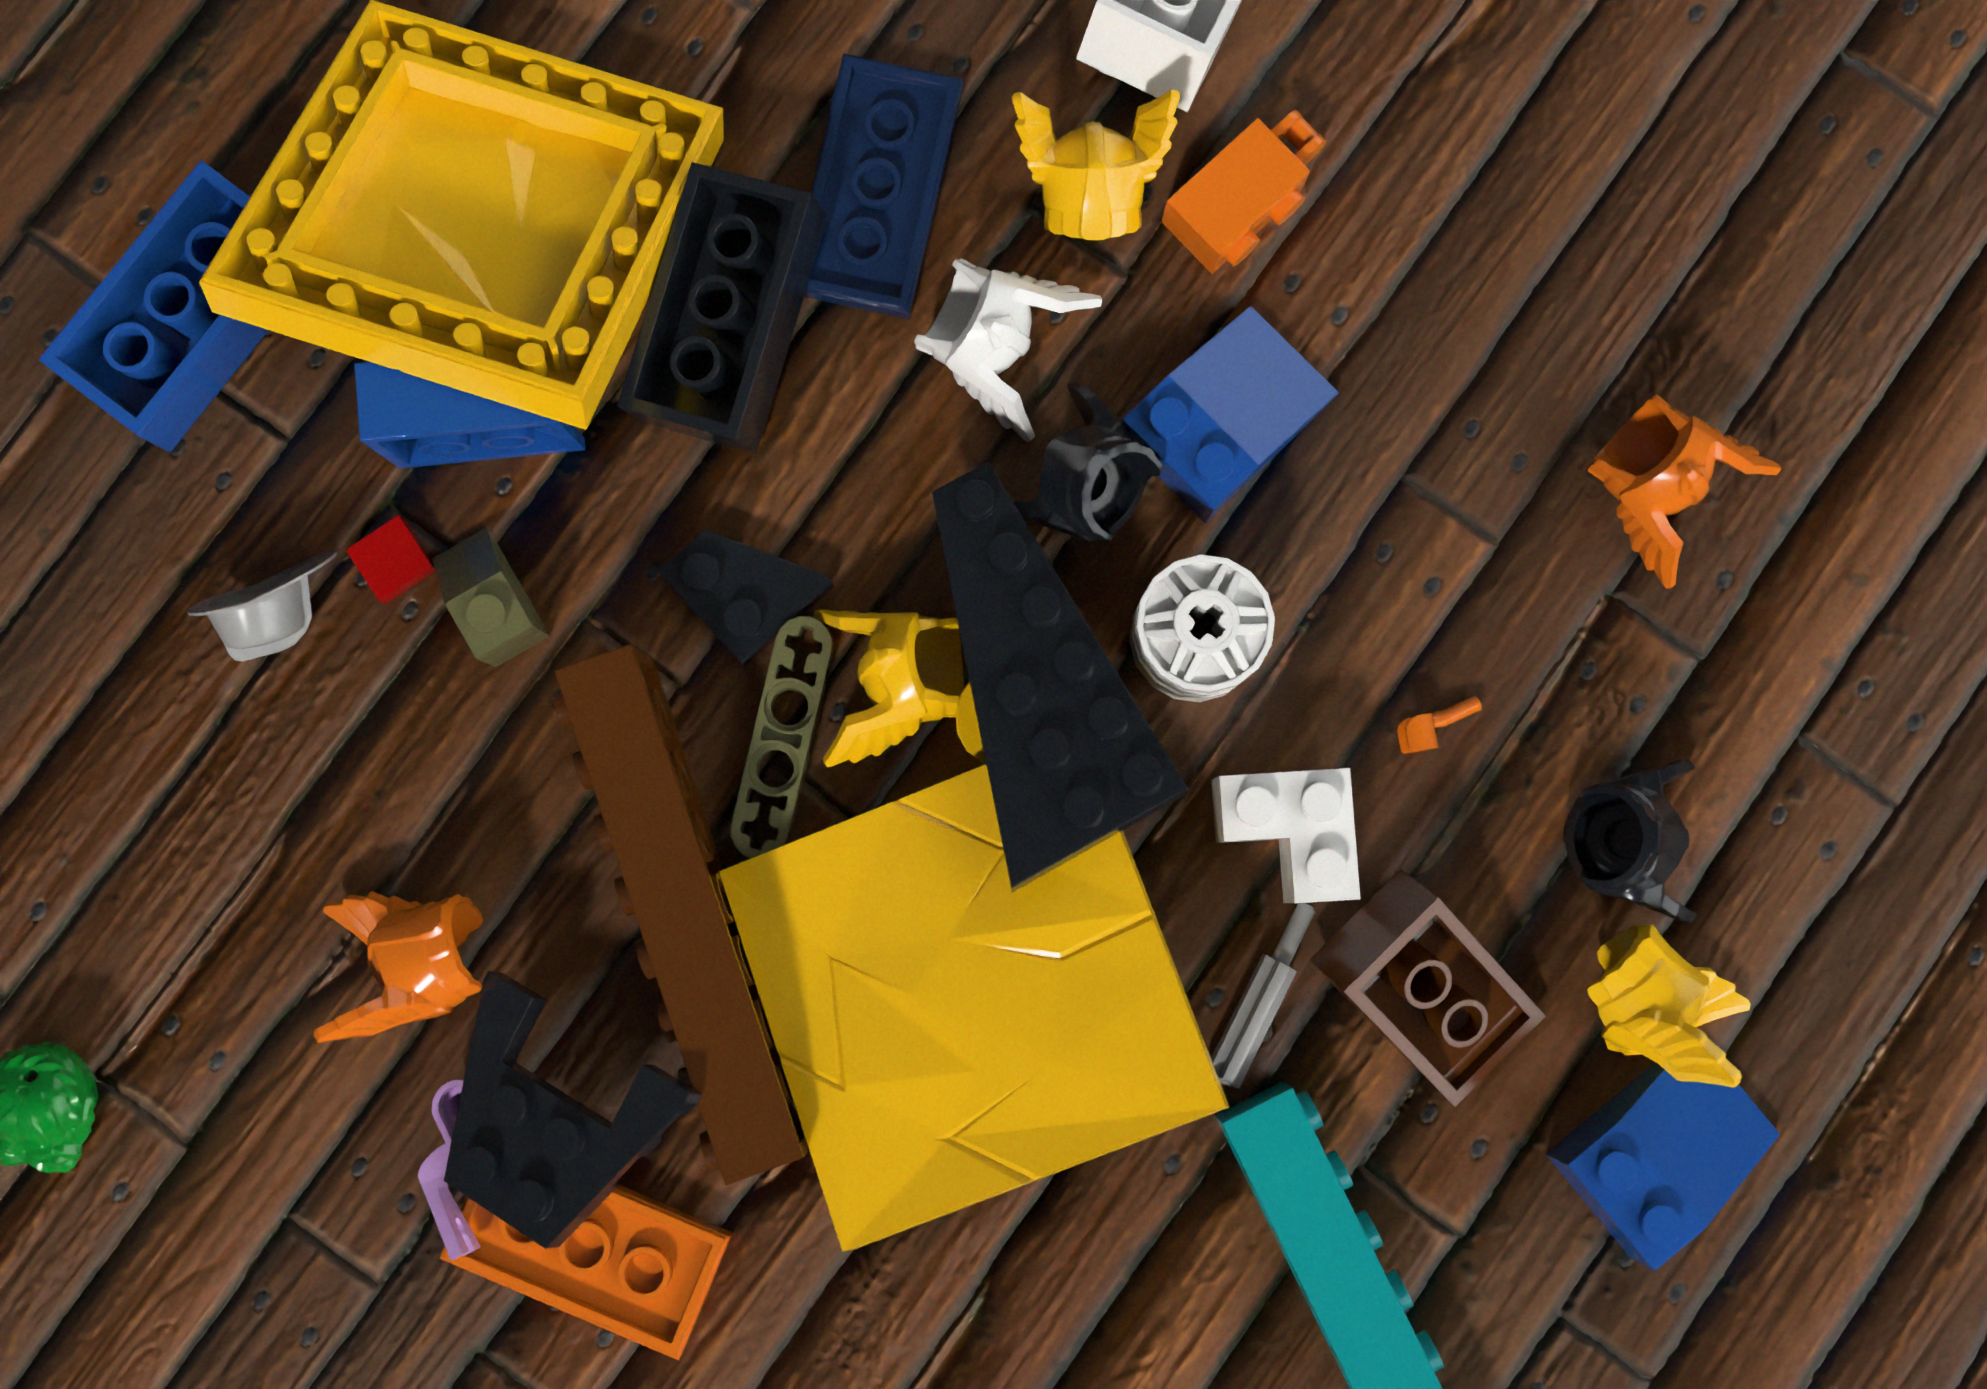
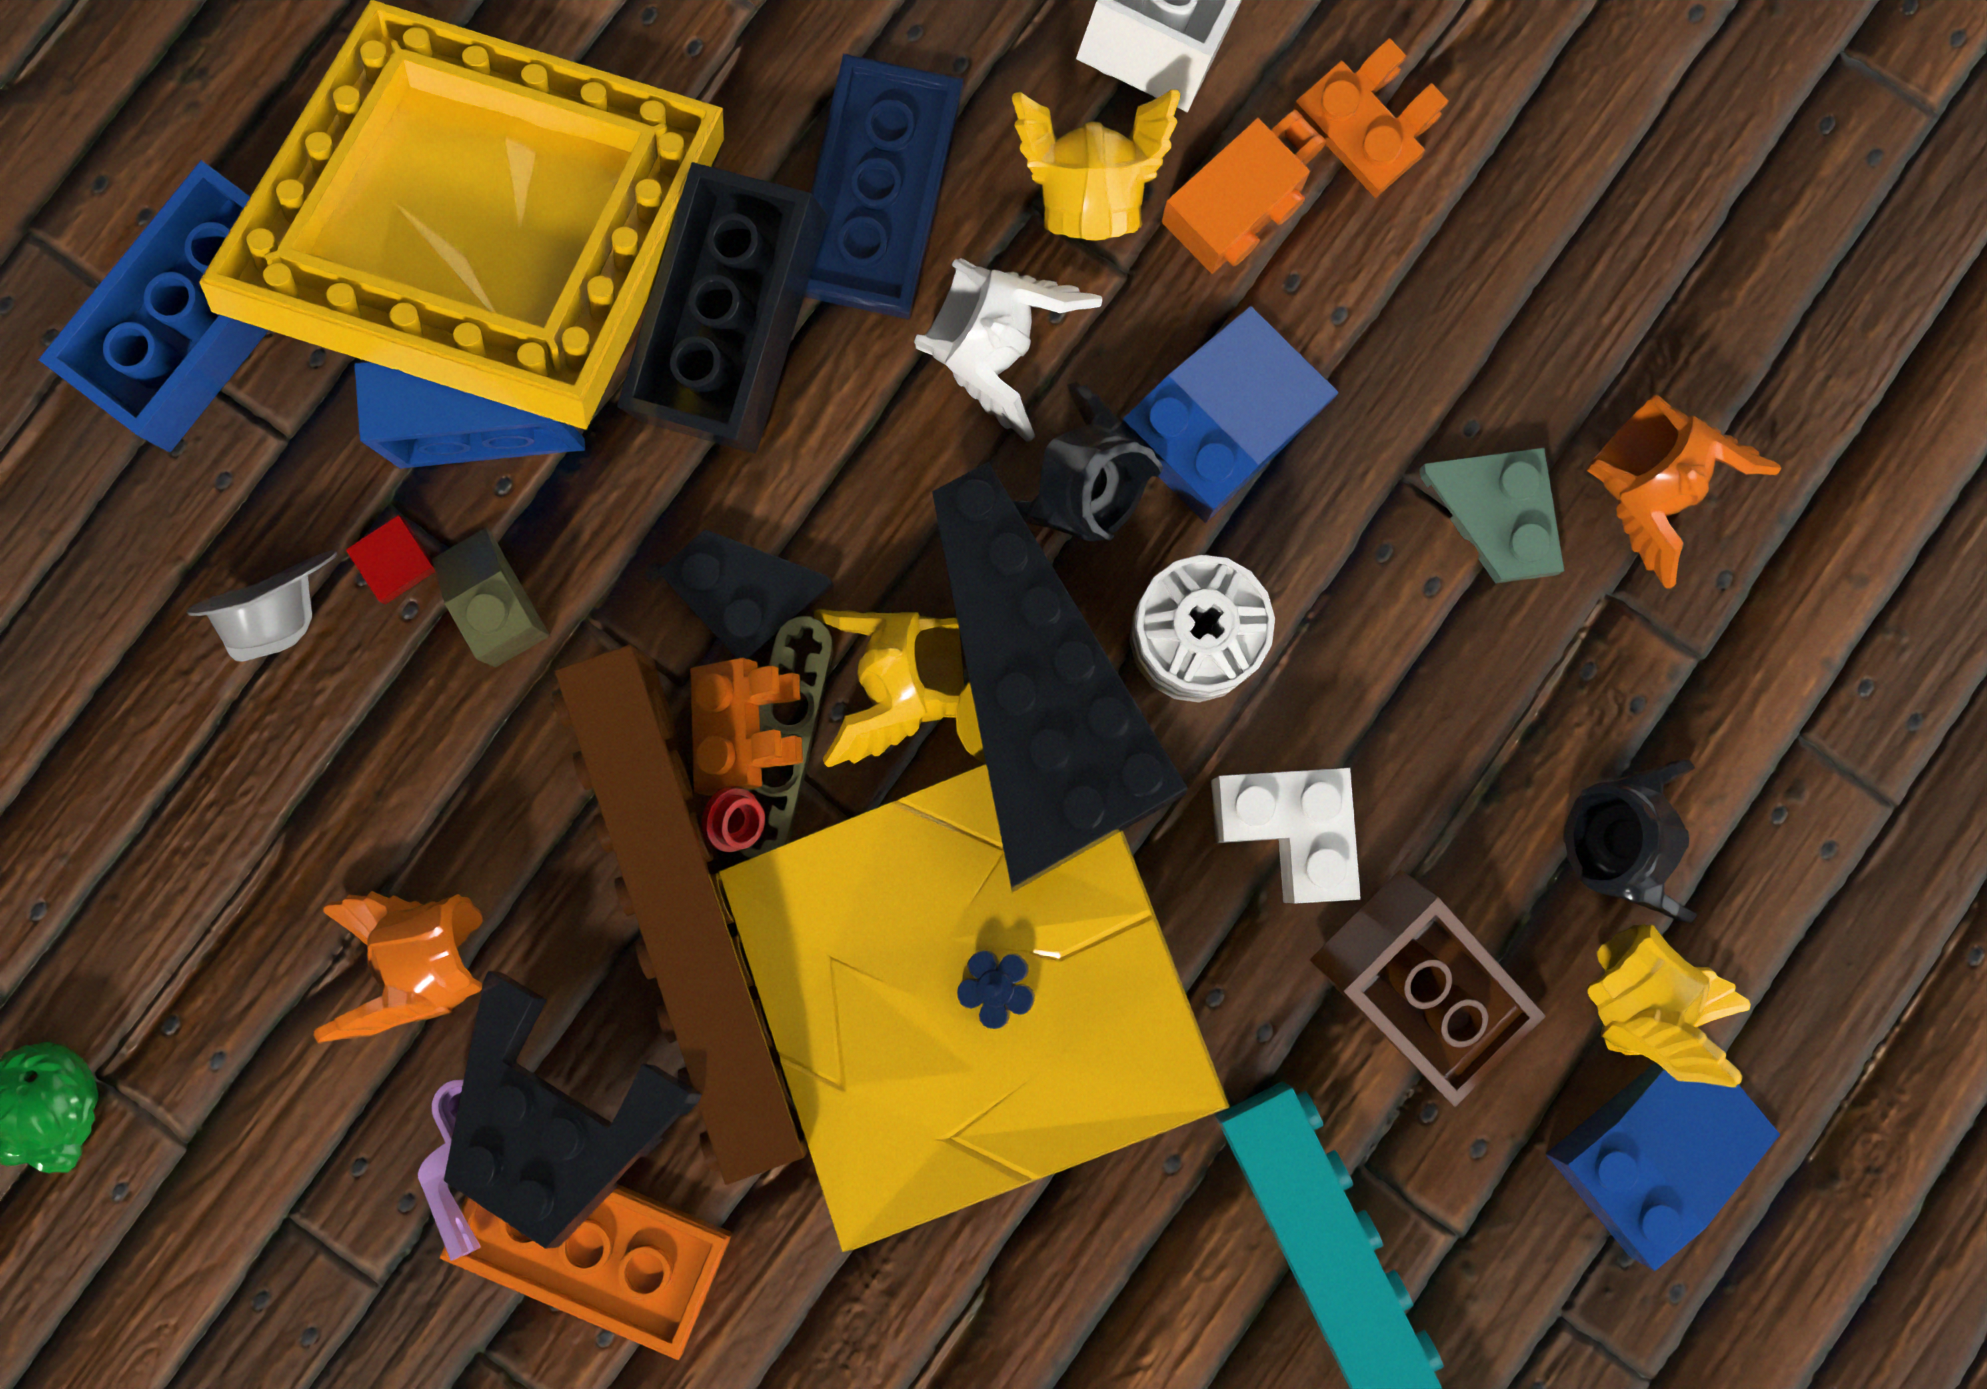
light grey axle [1211,903,1315,1089] -> none
orange hand [1397,696,1482,754] -> none
none -> orange plate [690,658,803,796]
none -> red plate [701,786,765,852]
none -> dark blue plant [957,950,1035,1029]
none -> orange plate [1293,38,1448,198]
none -> sand green wing [1419,448,1564,583]

